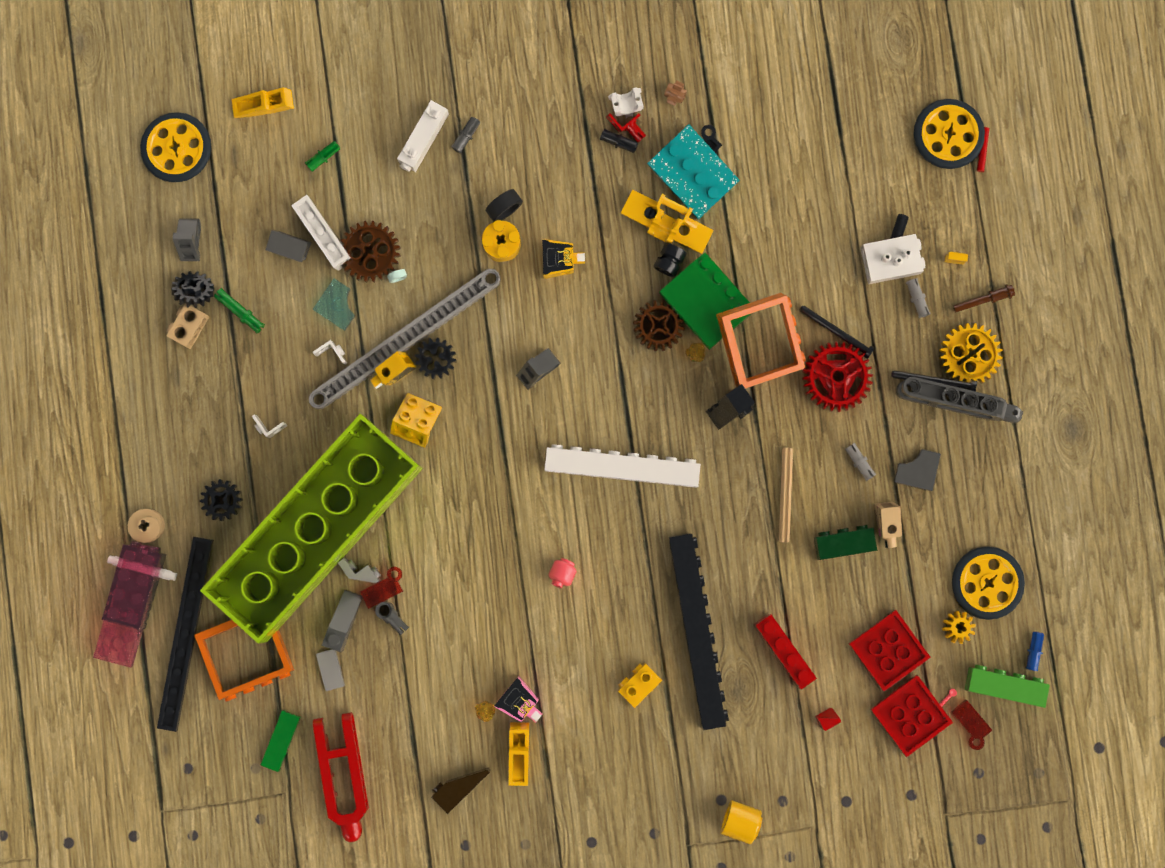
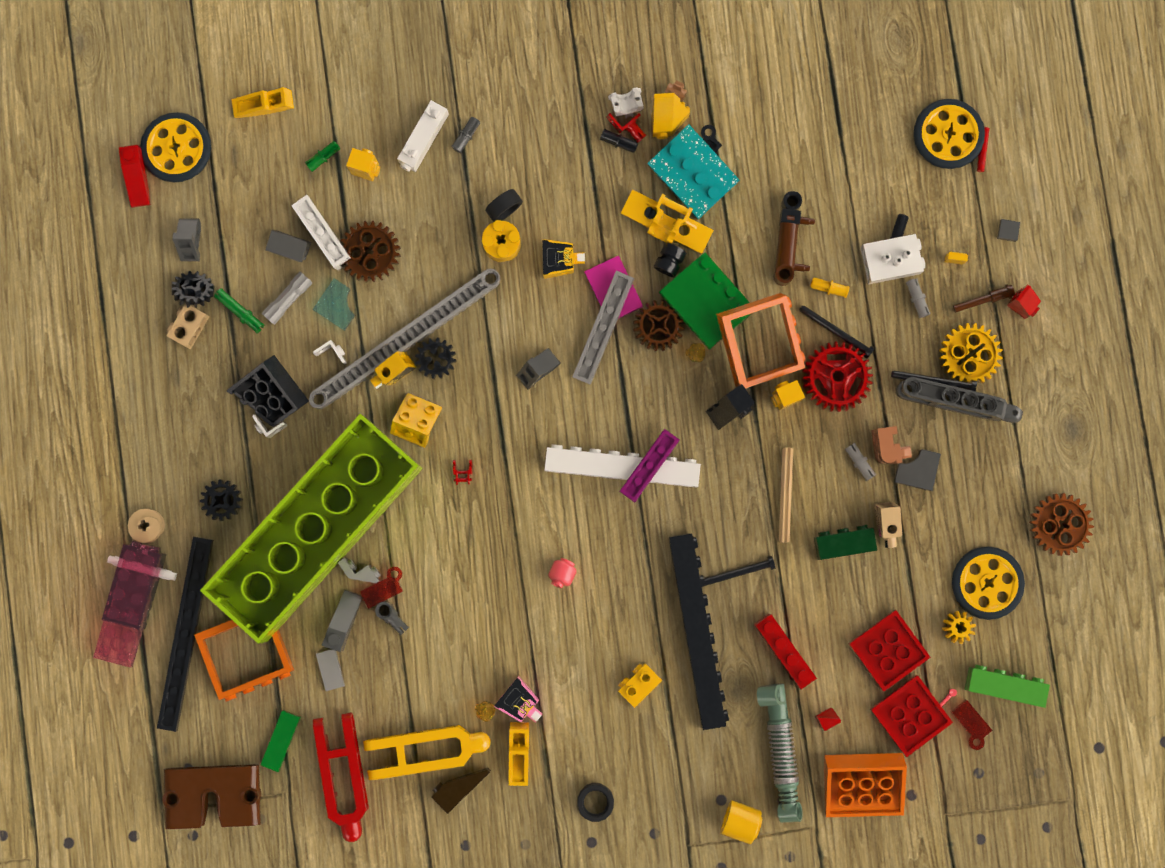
light aqua tile [387,269,407,283] -> none
blue axle [1026,632,1044,671] -> none
none -> red slope [119,145,151,208]
none -> reddish brown connector [162,764,262,829]
none -> black wedge [226,355,309,427]
none -> light grey axle [261,272,312,325]
none -> yellow brick [346,148,380,181]
none -> yellow piece [363,725,491,780]
none -> red piece [453,460,472,485]
none -> light grey plate [572,271,635,385]
none -> black tyre [577,783,614,822]
none -> dark pink tile [584,255,643,319]
none -> magenta tile [619,429,680,503]
none -> yellow wedge [651,93,690,139]
none -> black bar [704,556,776,586]
none -> sand green piece [757,683,803,823]
none -> yellow brick [771,380,805,410]
none -> reddish brown piece [773,191,815,286]
none -> yellow axle [810,277,849,298]
none -> orange slope [824,753,907,817]
none -> nougat hips [871,426,912,464]
none -> dark grey tile [997,219,1020,242]
none -> red slope [1007,284,1041,319]
none -> dark orange gear [1029,493,1094,556]

